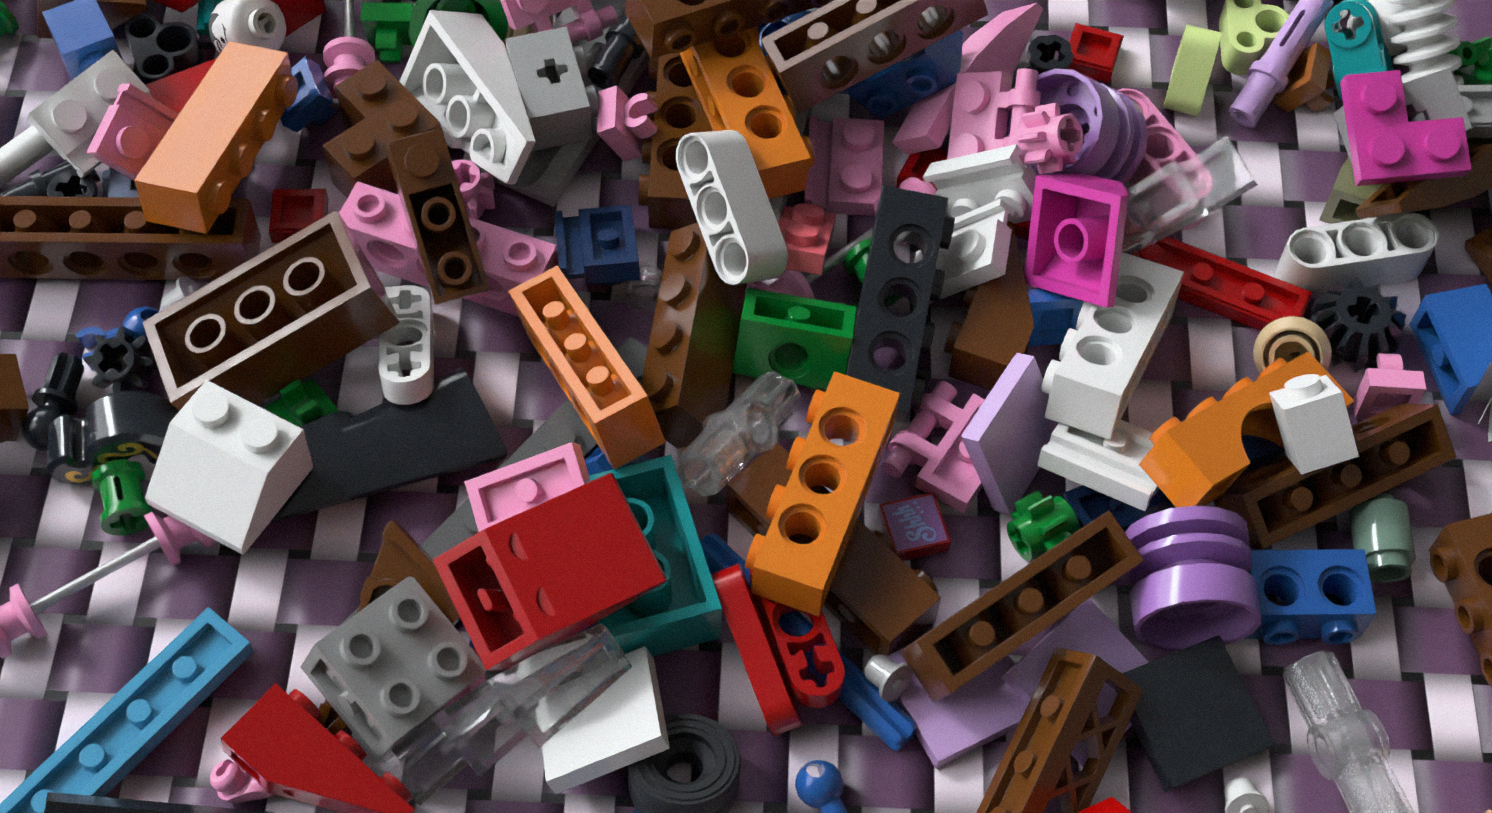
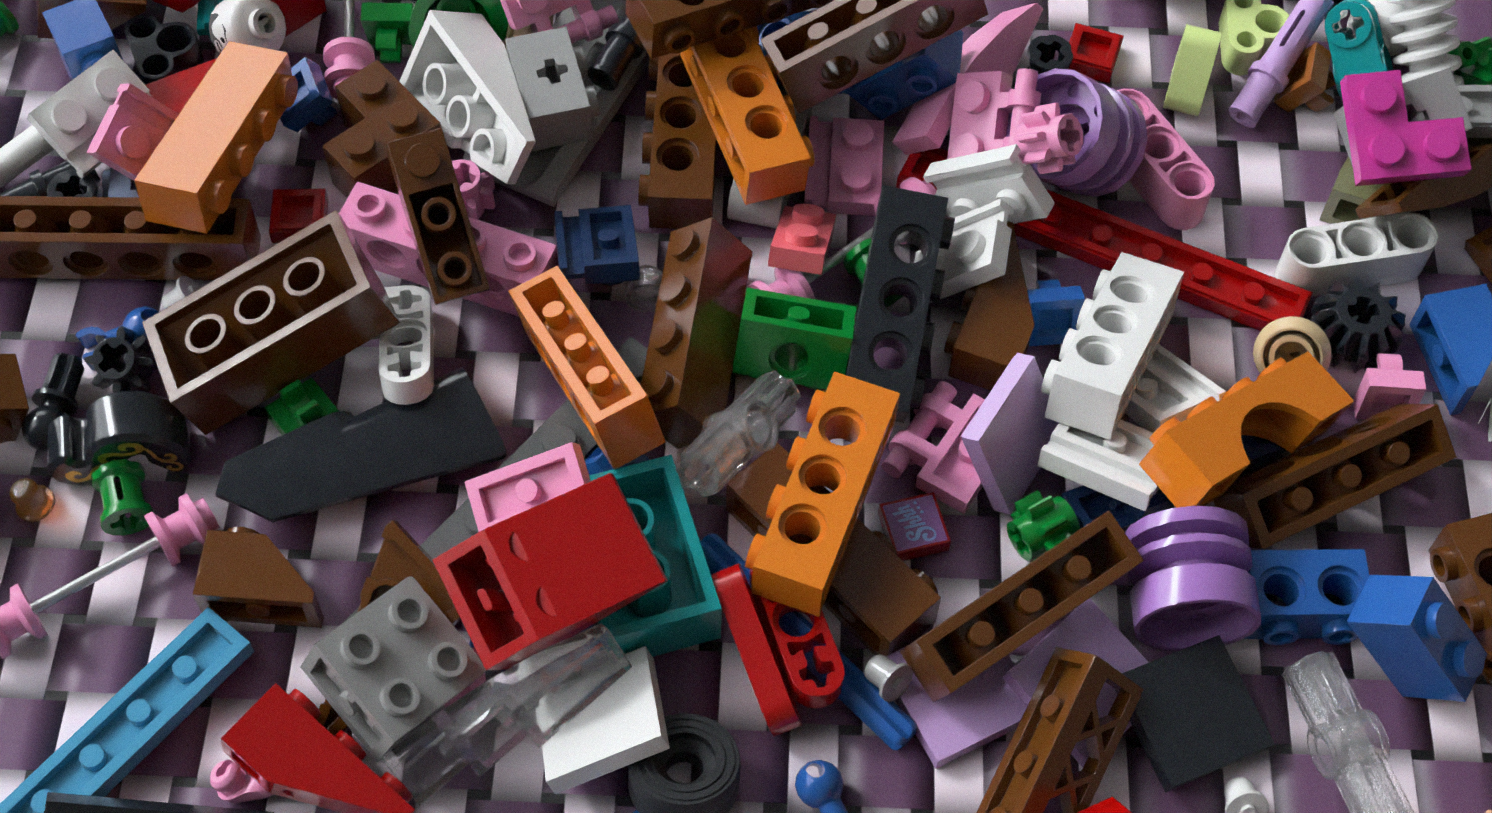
white slope [145,380,313,555] -> none
bright pink tile [597,85,658,162] -> none
white beam [676,130,788,285] -> none
dark pink slope [1024,173,1129,308] -> none
clear slope [1121,136,1258,255] -> none
white brick [1269,374,1359,474] -> none
sand green brick [1349,493,1416,584] -> none
none -> clear orange piece [9,478,56,522]
none -> reddish brown slope [192,527,324,628]
none -> white plate [1124,344,1226,433]
none -> blue brick [1347,575,1487,702]

